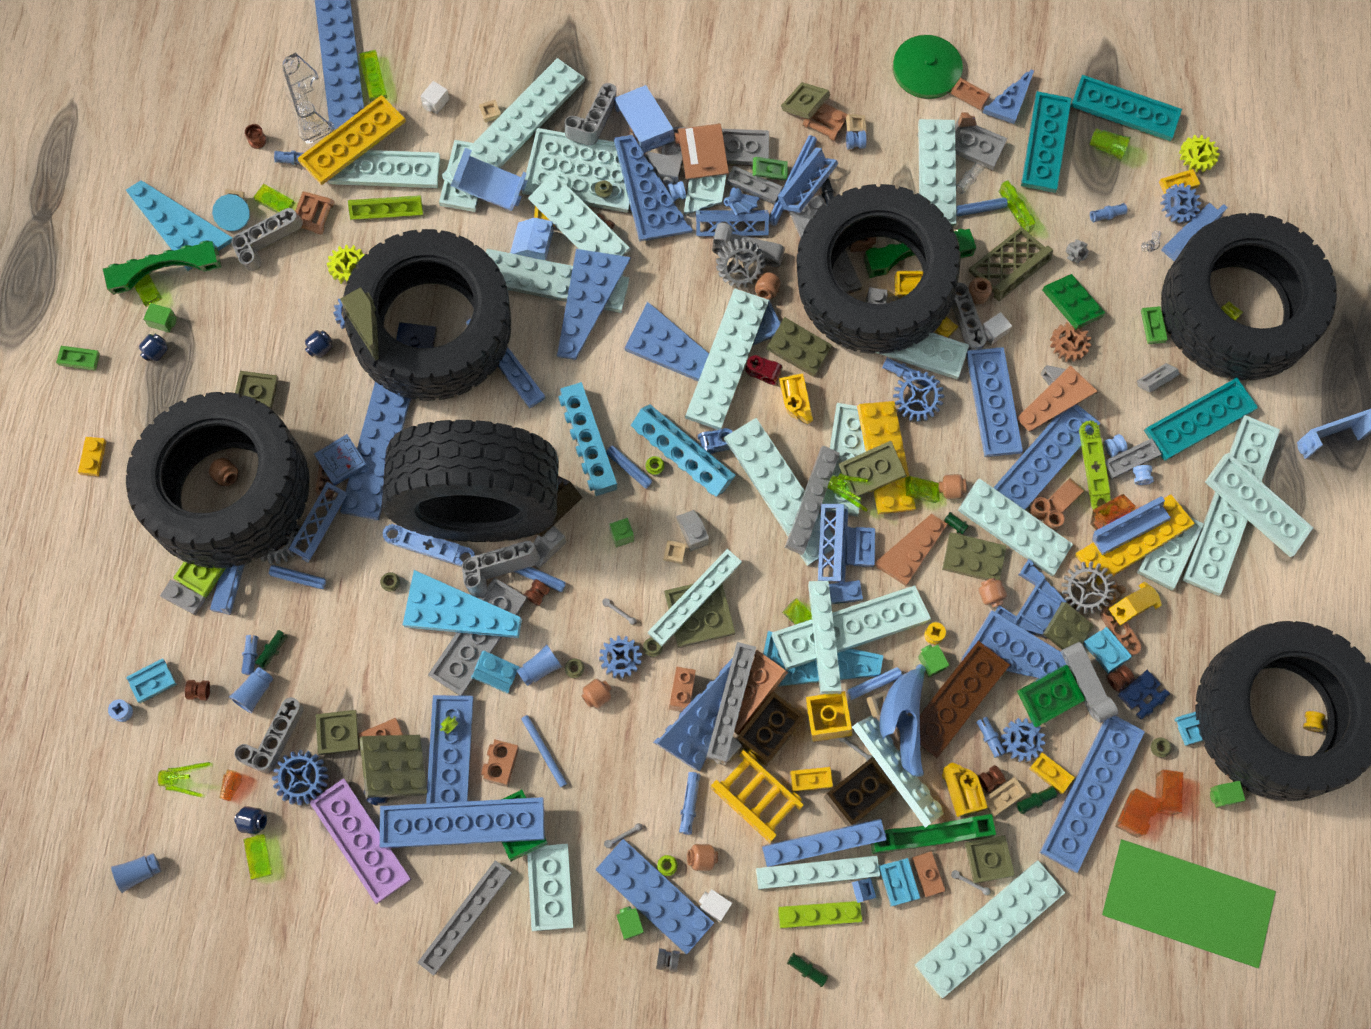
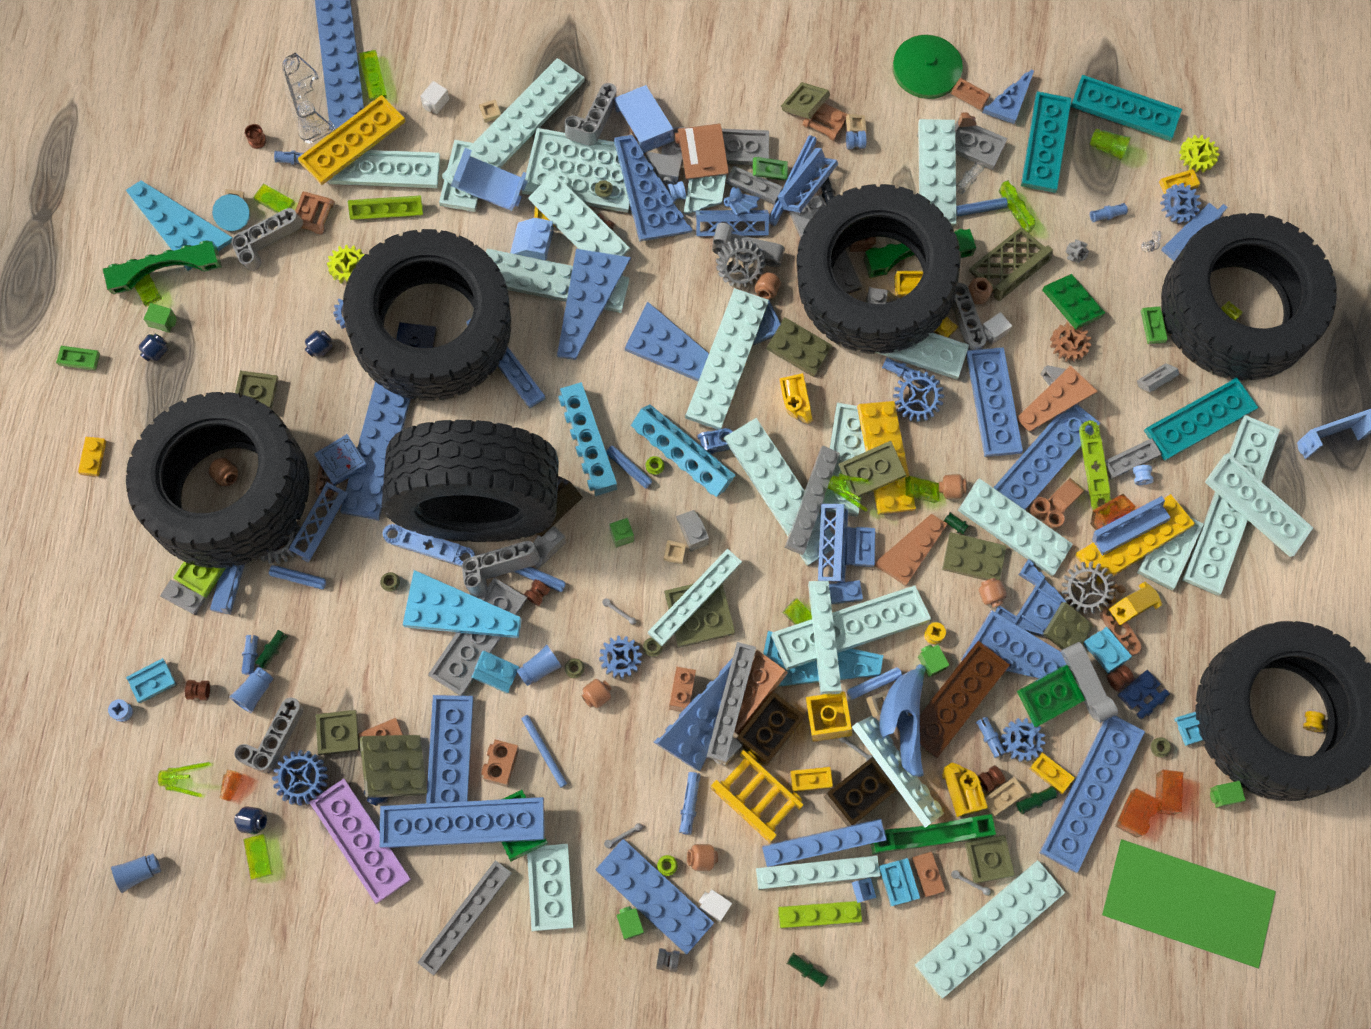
olive slope [340,287,379,361] -> none
lime plate [440,716,459,734] -> none
dark red piece [745,355,783,385] -> none
light blue wheel [1104,434,1128,457] -> none

